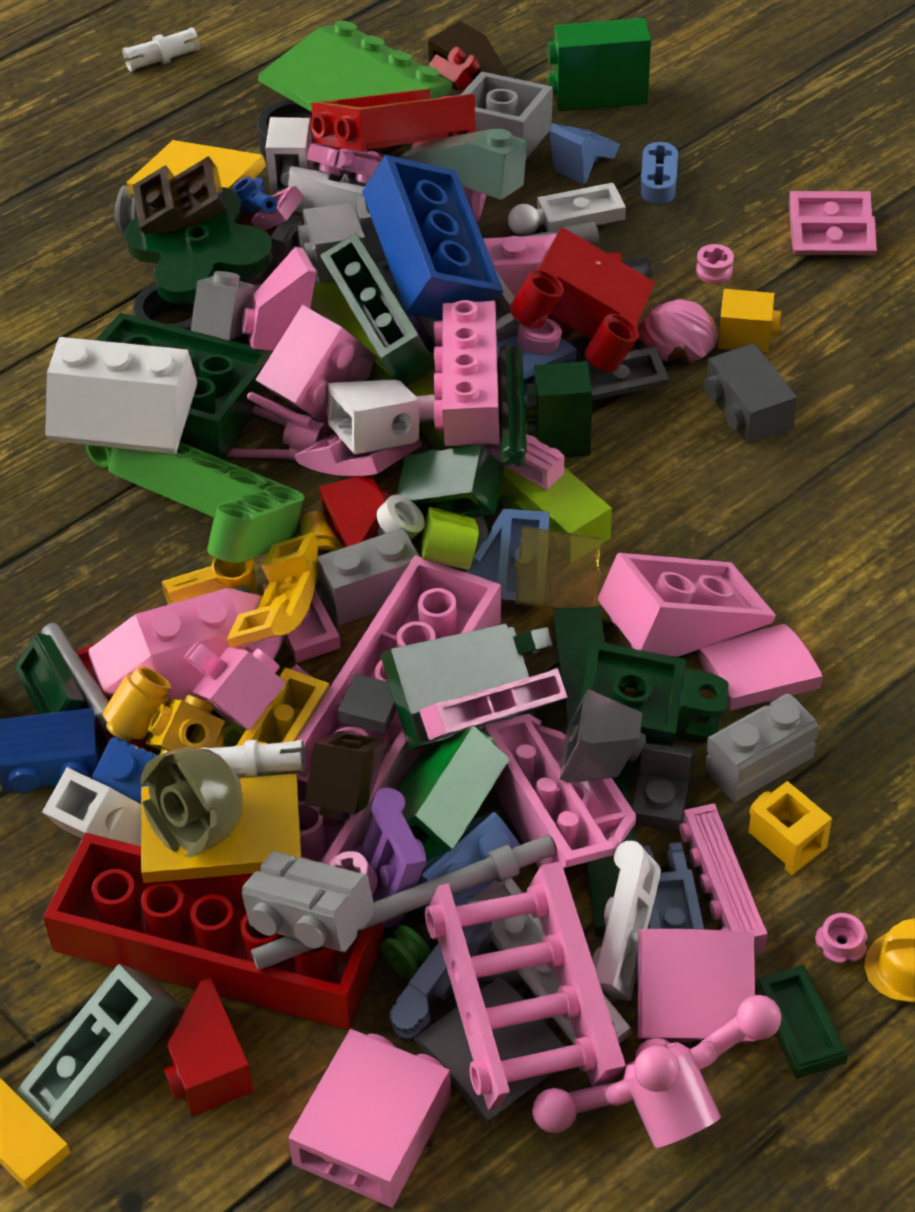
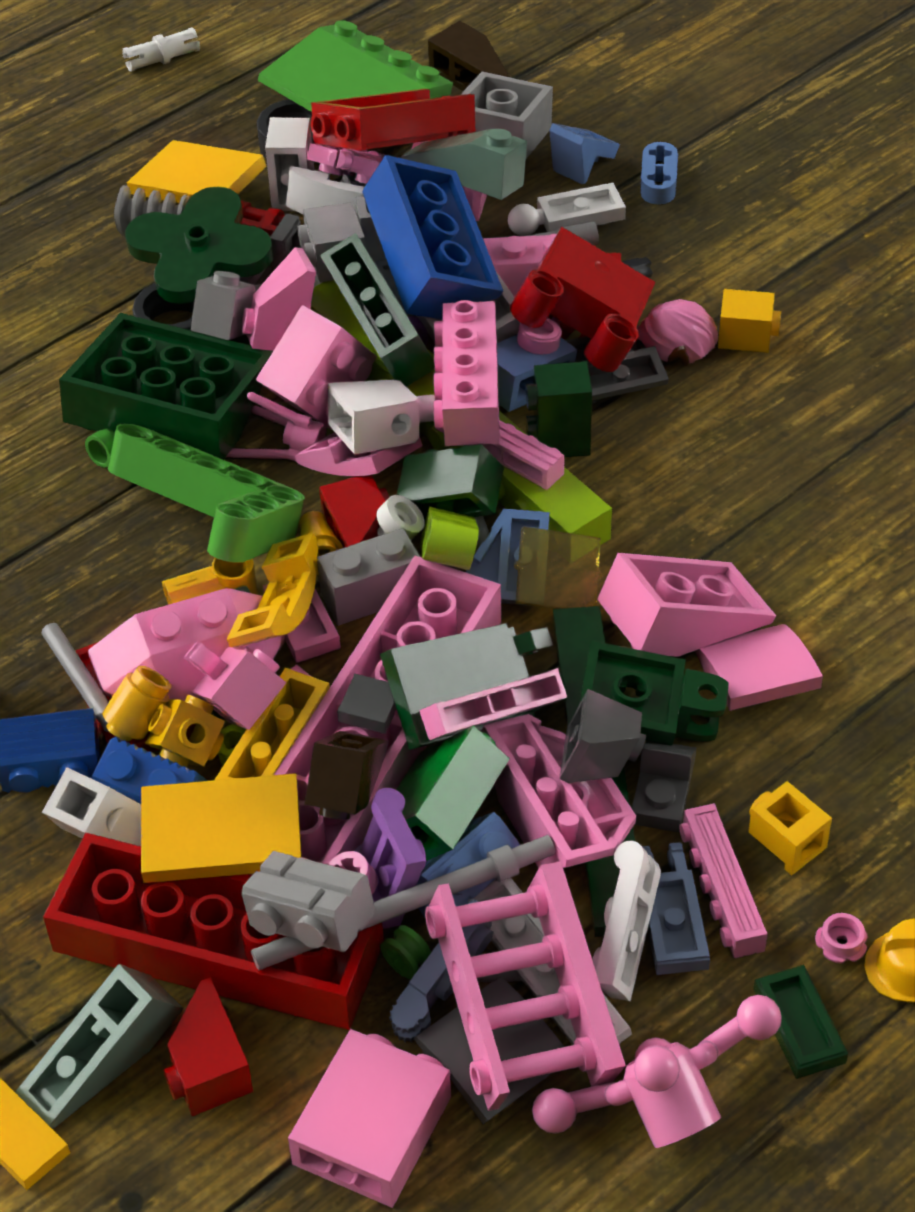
dark green tile [14,633,85,714] -> none
white slope [45,337,198,454] -> none
dark brown slope [132,156,227,234] -> none
olive cylinder [141,747,242,857] -> none
white pin [202,739,306,778] -> none
blue plate [231,177,277,214] -> none
bright pink tile [251,186,304,231] -> none
red tile [428,46,480,94] -> none
dark green axle [498,344,527,467] -> none
green brick [547,18,651,111] -> none
bright pink slope [638,929,756,1044] -> none
bright pink bush [696,244,734,284] -> none
dark grey brick [704,343,797,444] -> none
light grey brick [705,693,819,802] -> none
bright pink slope [789,191,877,255] -> none

